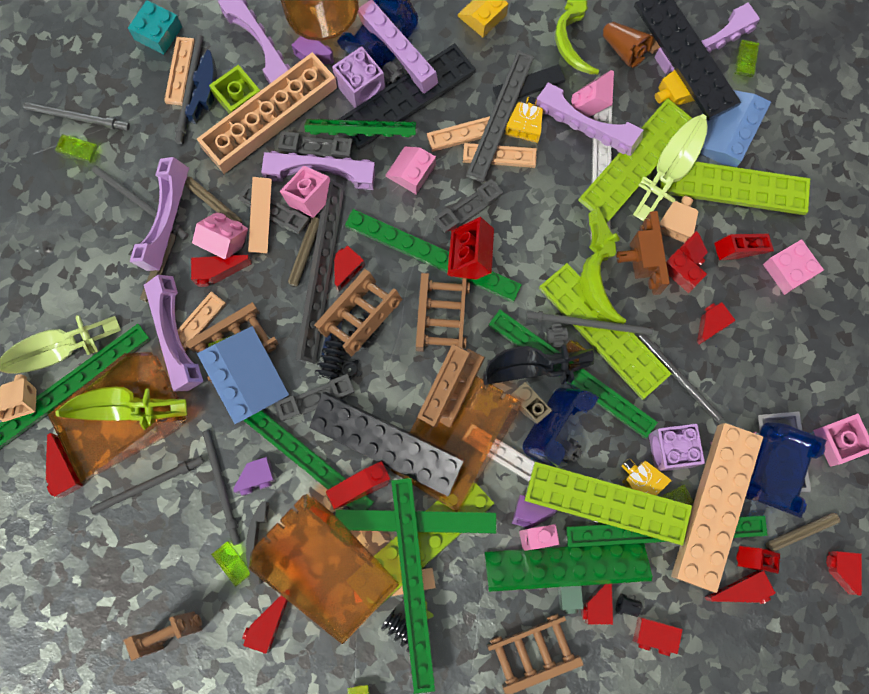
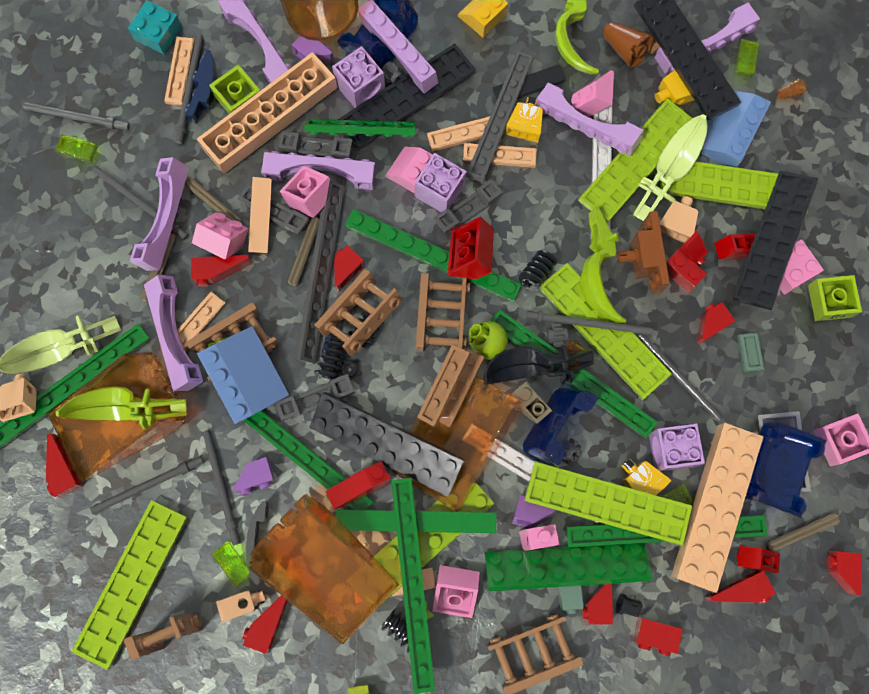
none -> lime plate [71,500,188,670]
none -> light nougat torso [216,590,266,622]
none -> lavender brick [415,153,467,212]
none -> bright pink slope [432,565,480,618]
none -> lime brick [469,321,508,360]
none -> black piece [519,250,557,292]
none -> black plate [733,171,818,311]
none -> sand green tile [737,333,765,373]
none -> clear orange cone [777,78,807,100]
none -> lime brick [808,275,862,321]

